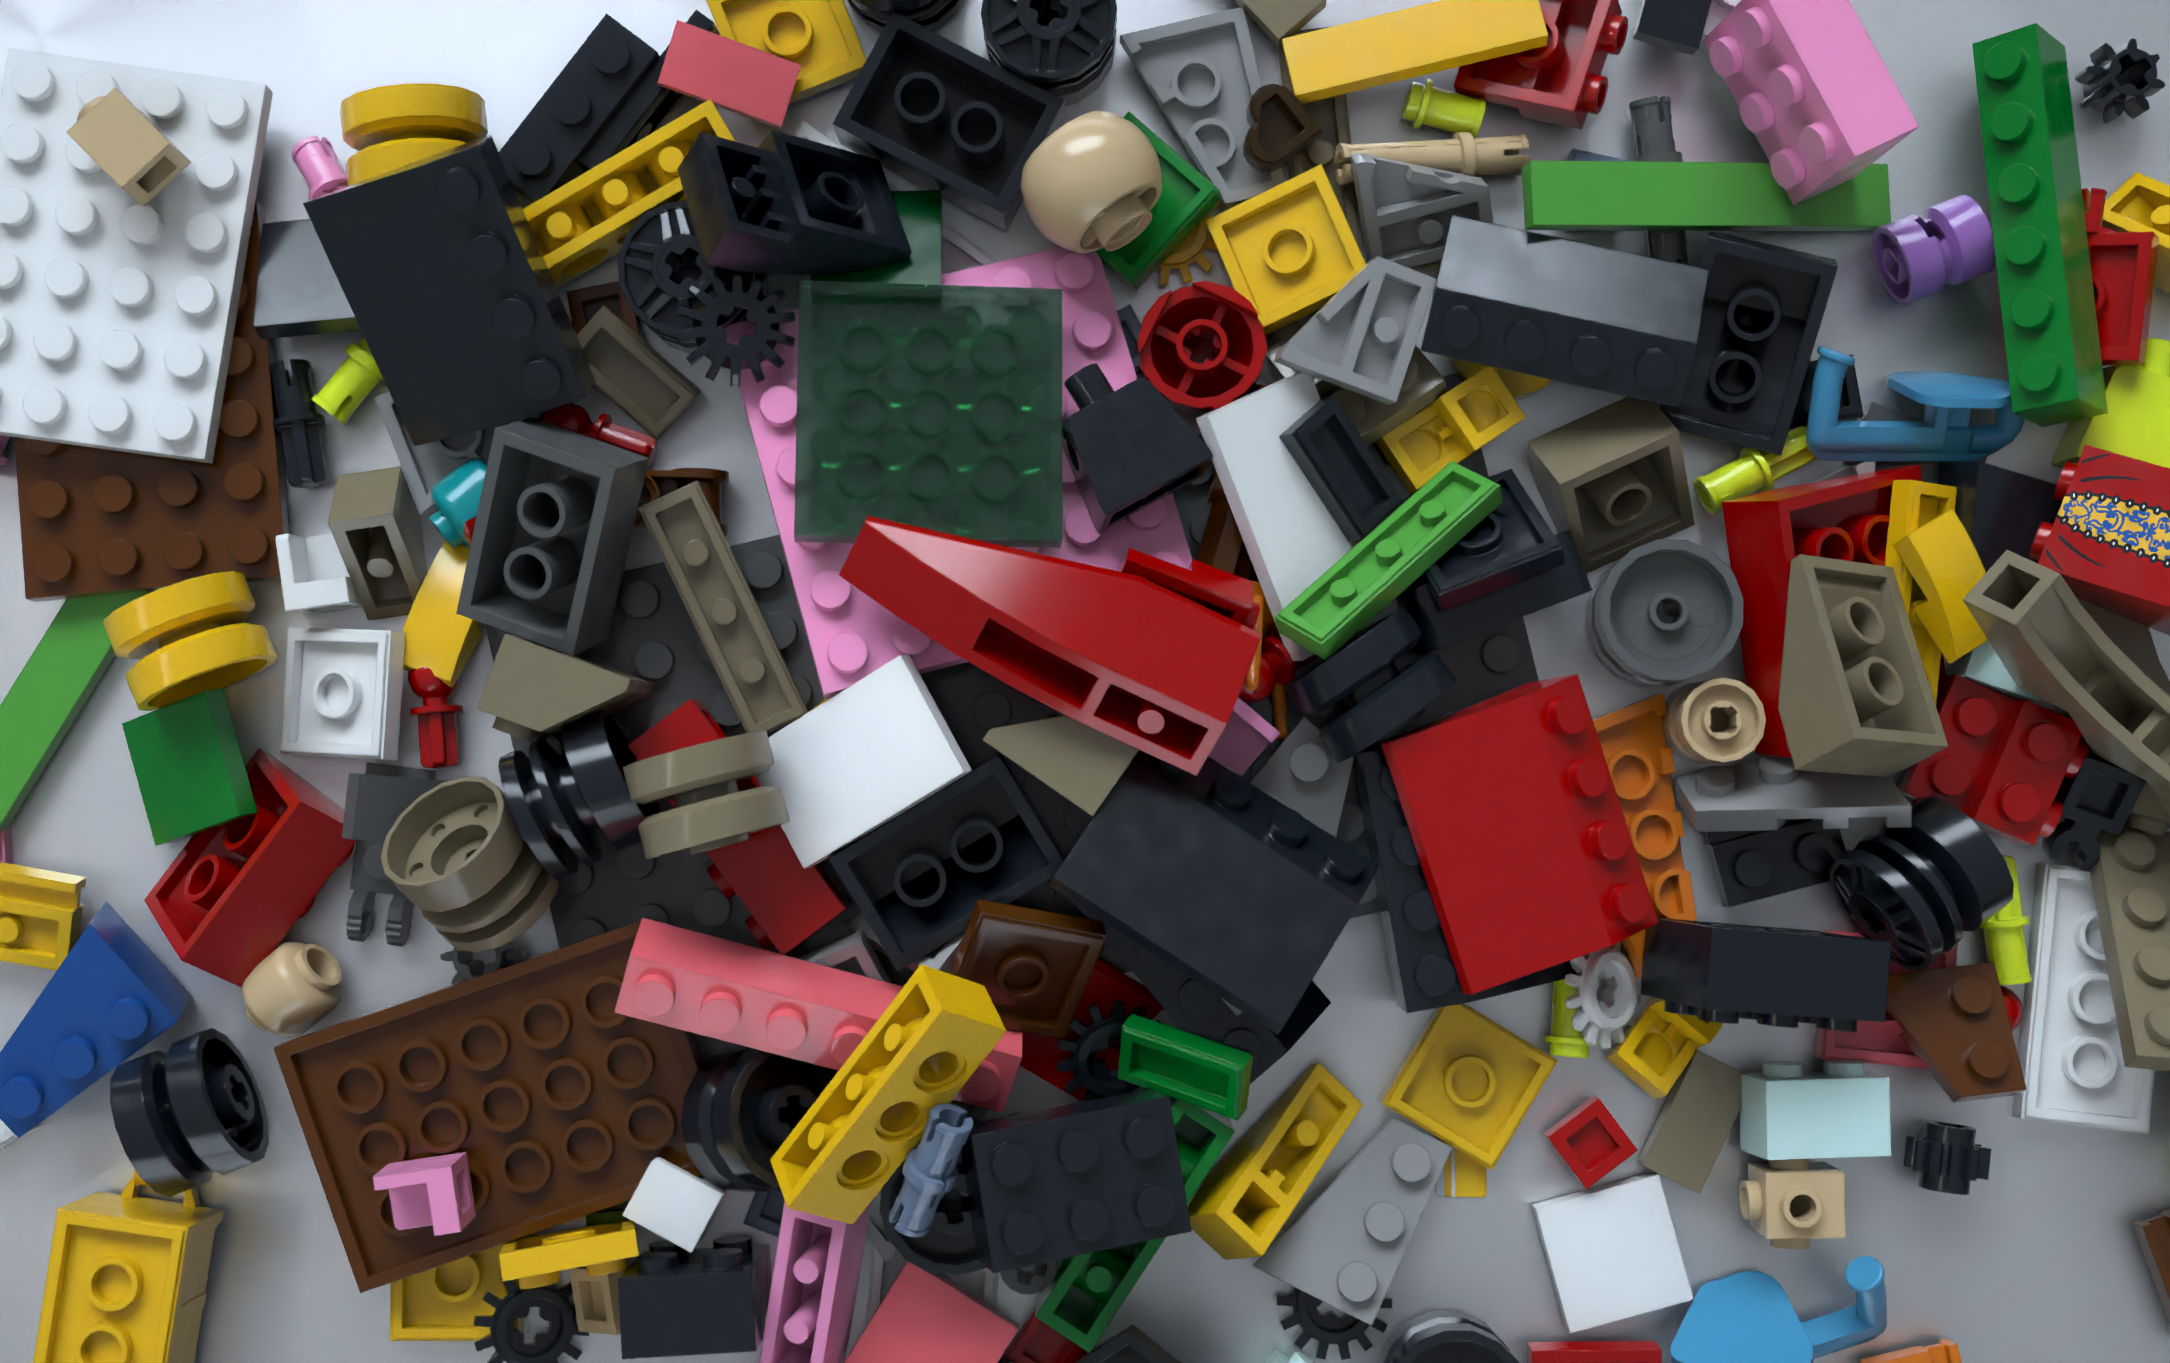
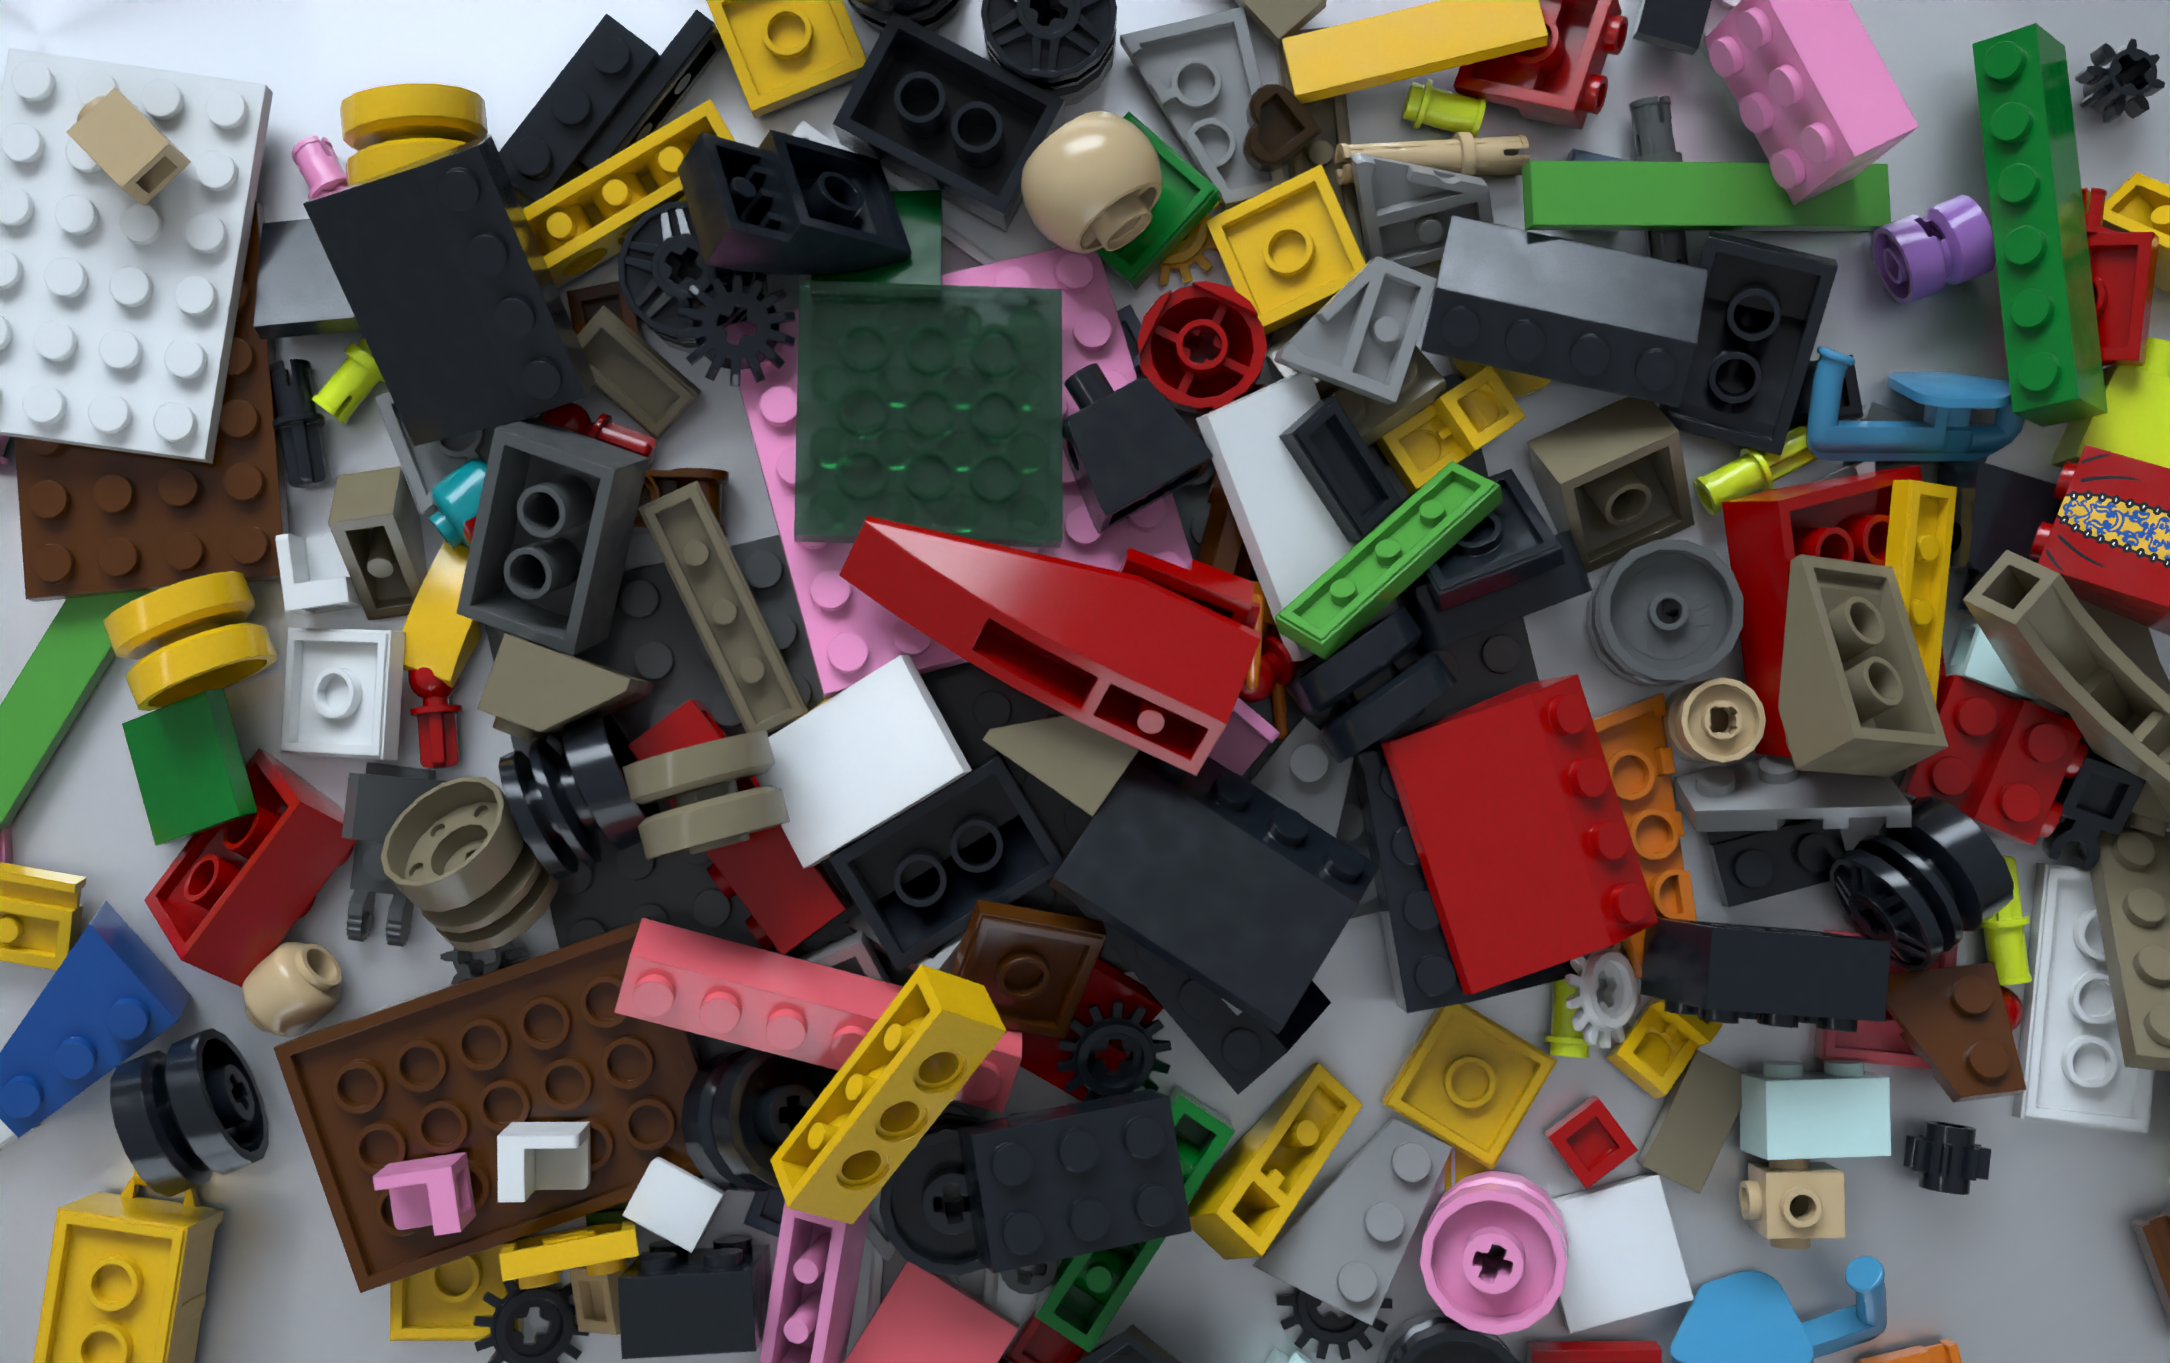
coral tile [657,20,801,129] -> none
sand blue pin [889,1103,973,1237] -> none
green tile [1118,1013,1253,1121] -> none
yellow slope [1892,508,1988,664] -> none
none -> white panel [497,1122,591,1202]
none -> bright pink wheel [1420,1170,1569,1335]

